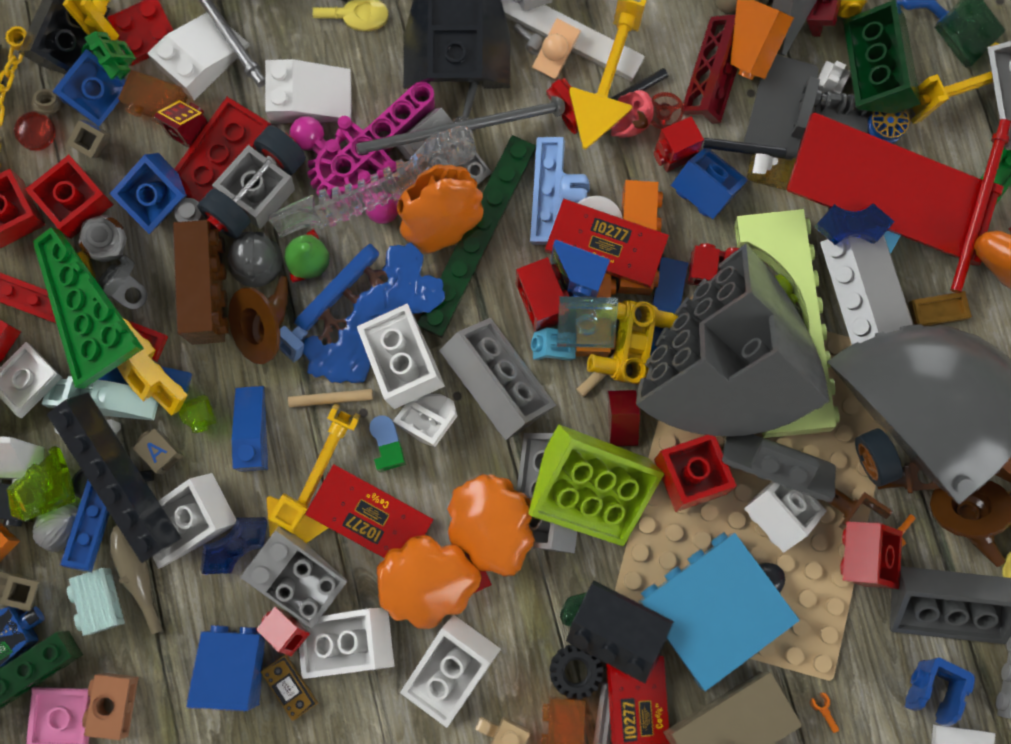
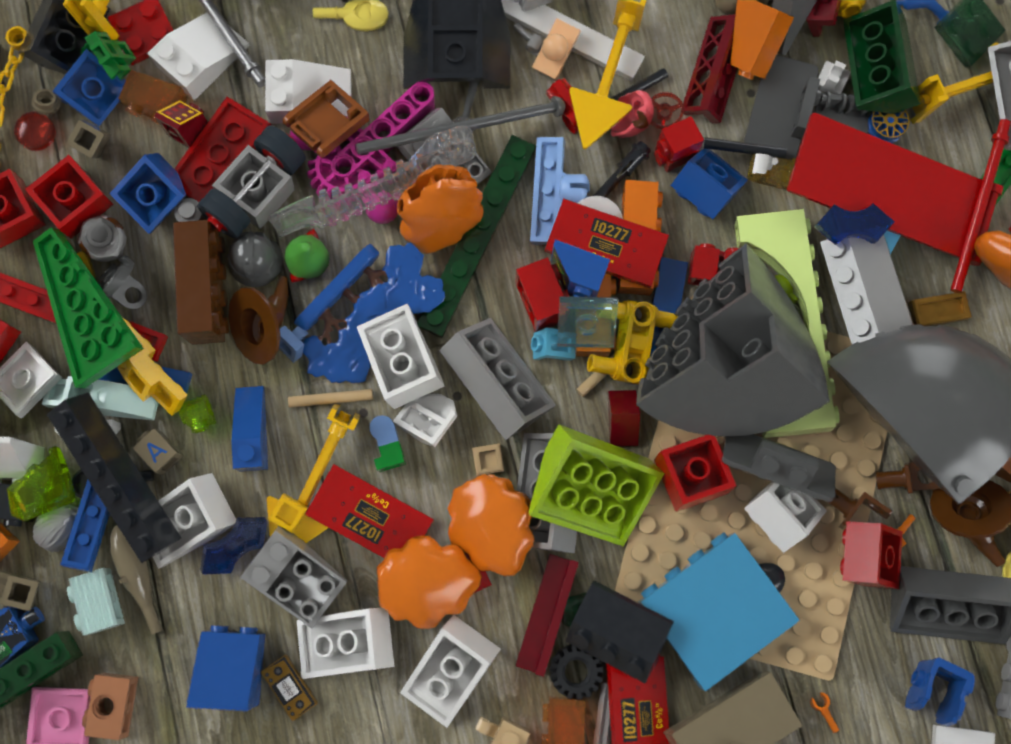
brick [256,607,310,656] -> none
black wheel [855,428,903,487] -> none
none -> dark orange container [283,80,370,158]
none -> tan tile [472,443,505,476]
none -> dark red fence [515,554,579,677]
none -> black pin [593,141,651,197]

